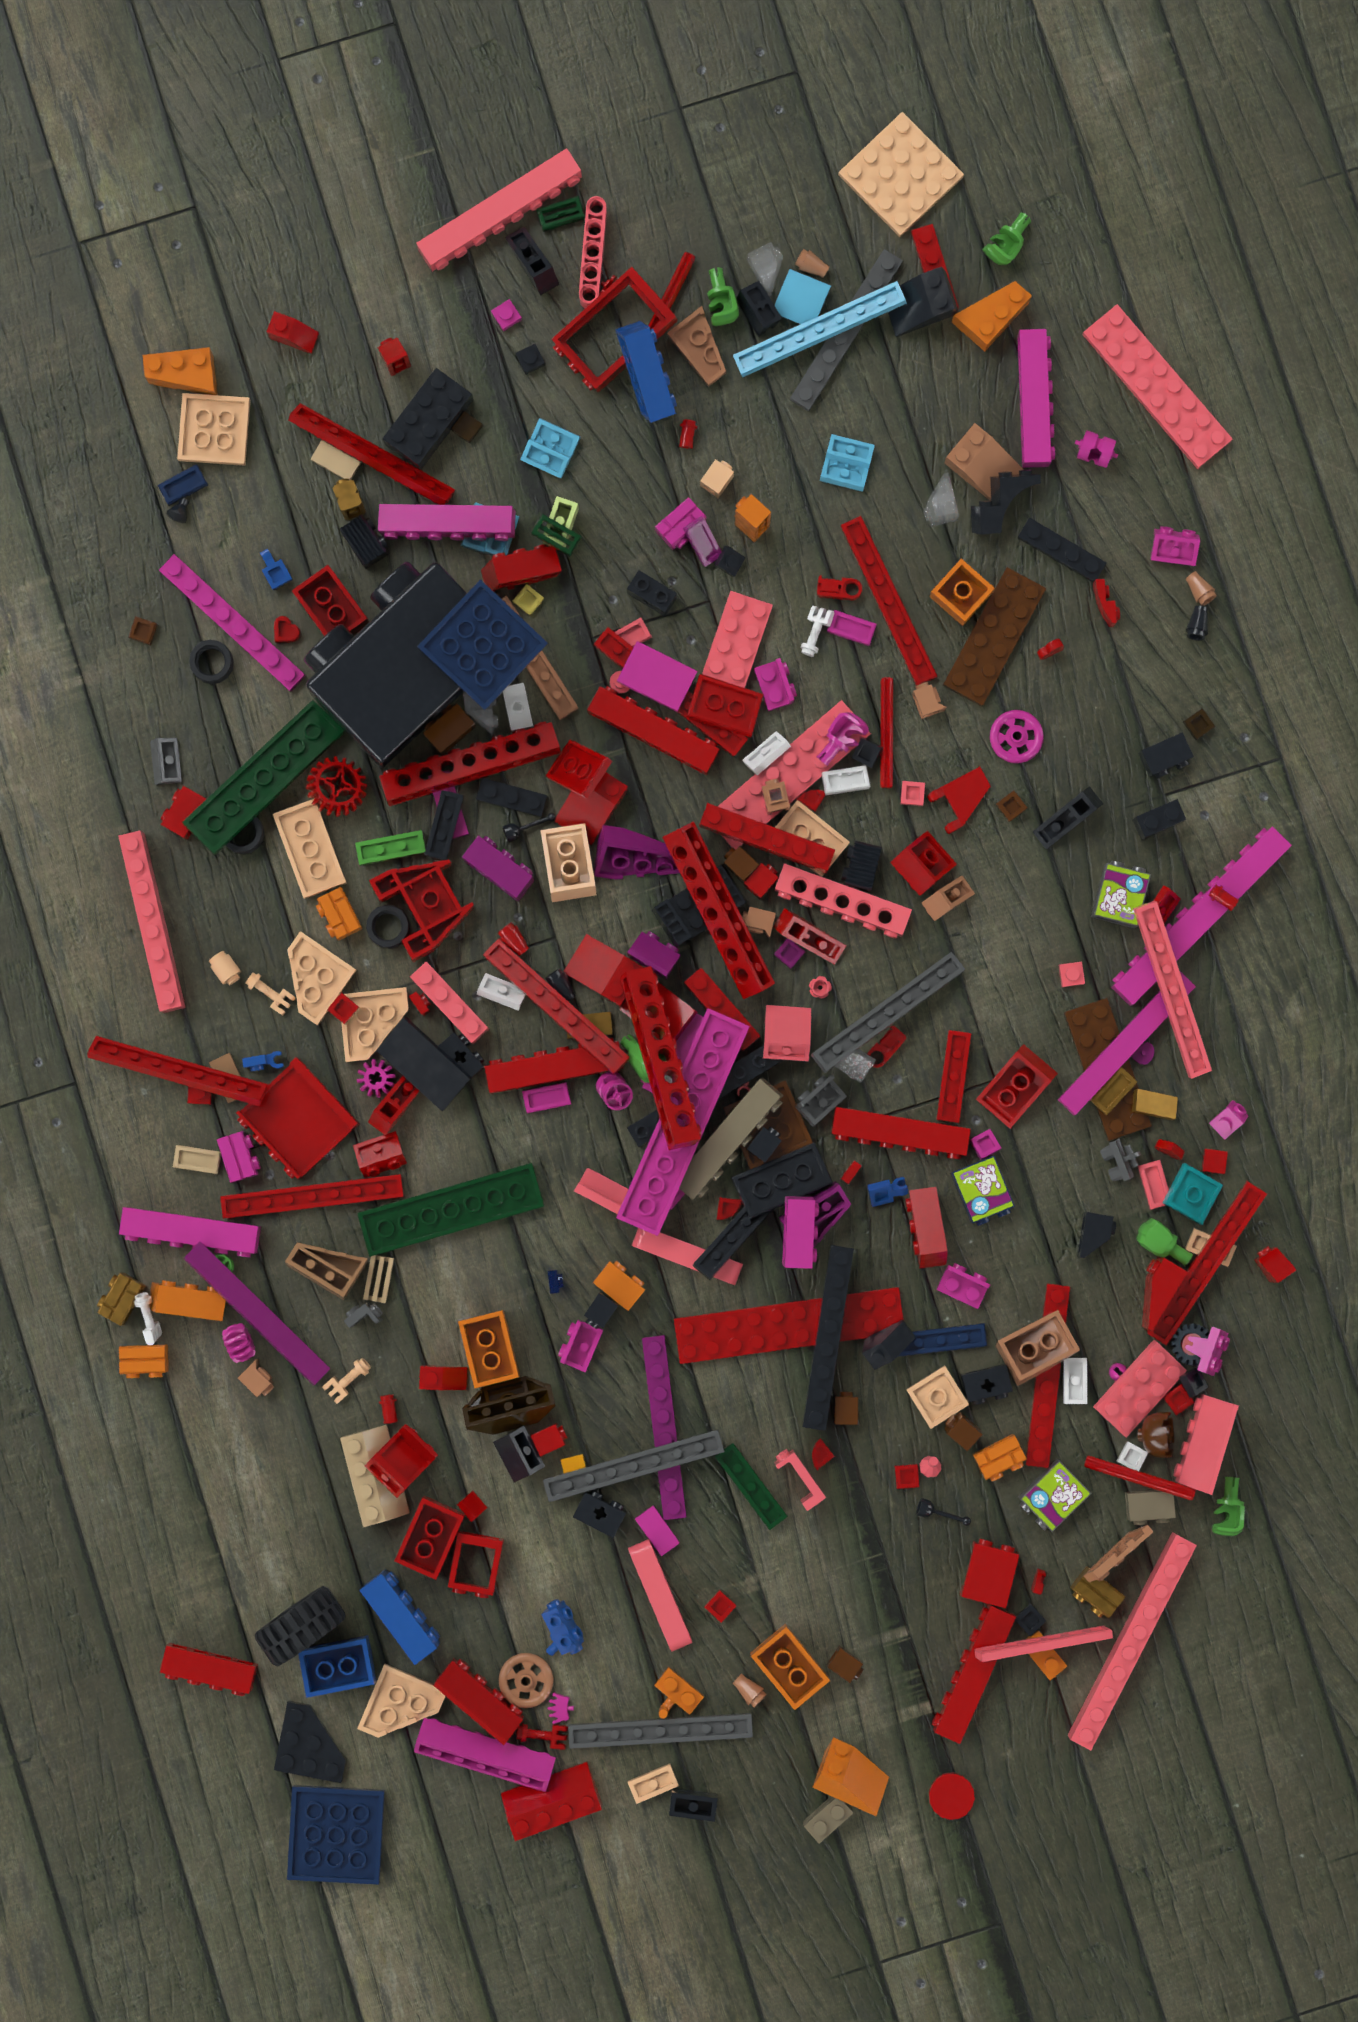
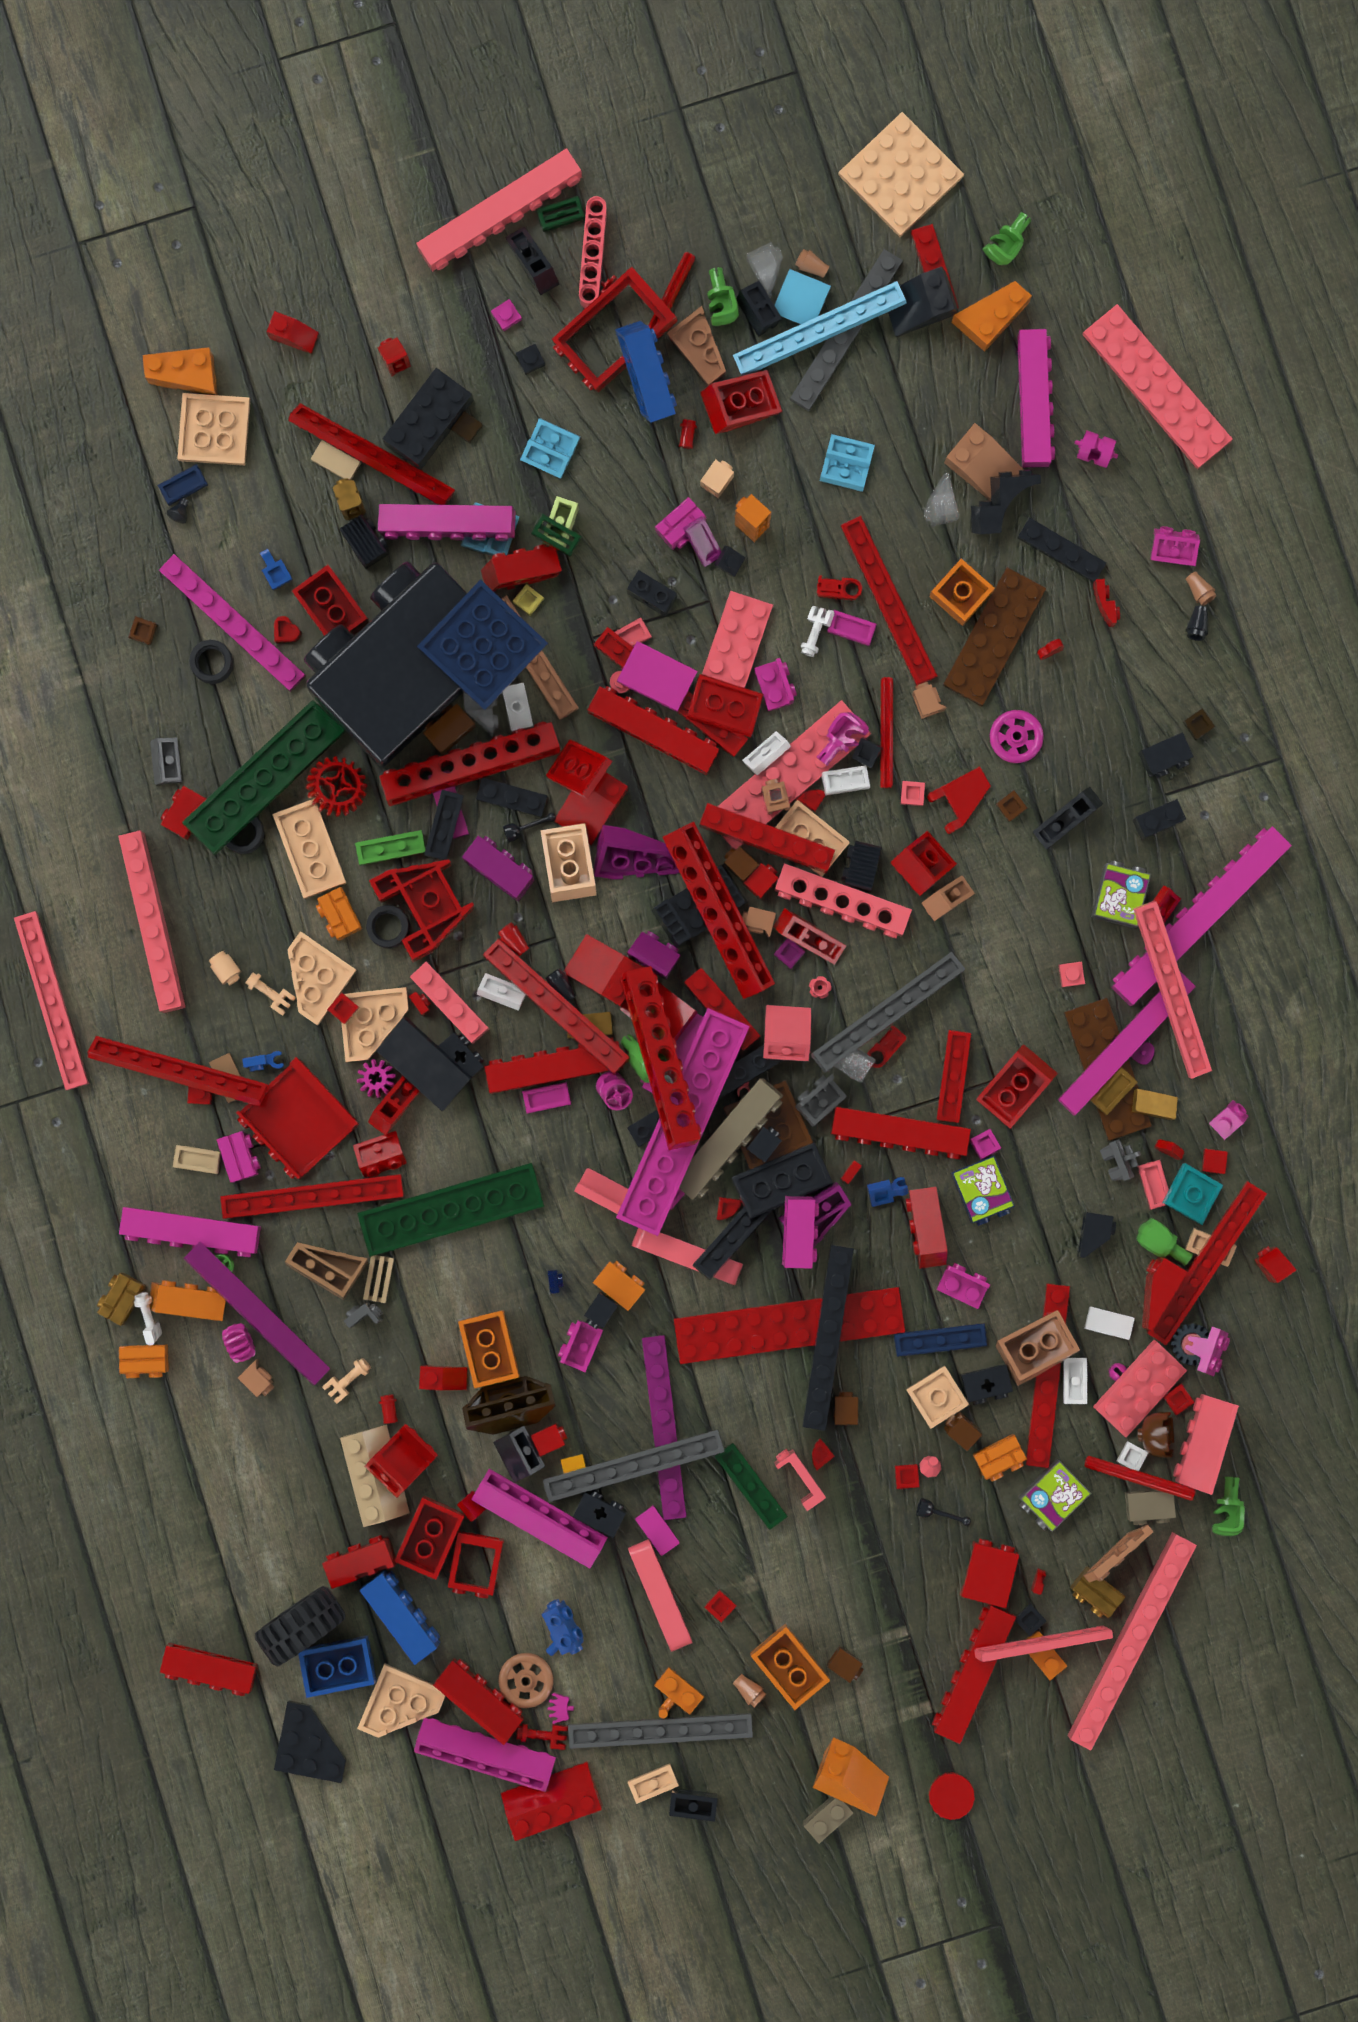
dark blue plate [287,1785,385,1885] -> none
black slope [862,1319,915,1370] -> none
black plate [1179,1367,1208,1398] -> none
red pin [1208,885,1239,911] -> none
none -> coral plate [14,911,89,1090]
none -> red wedge [322,1535,397,1589]
none -> dark pink brick [471,1469,608,1569]
none -> red slope [700,370,782,434]
none -> white tile [1084,1307,1135,1340]

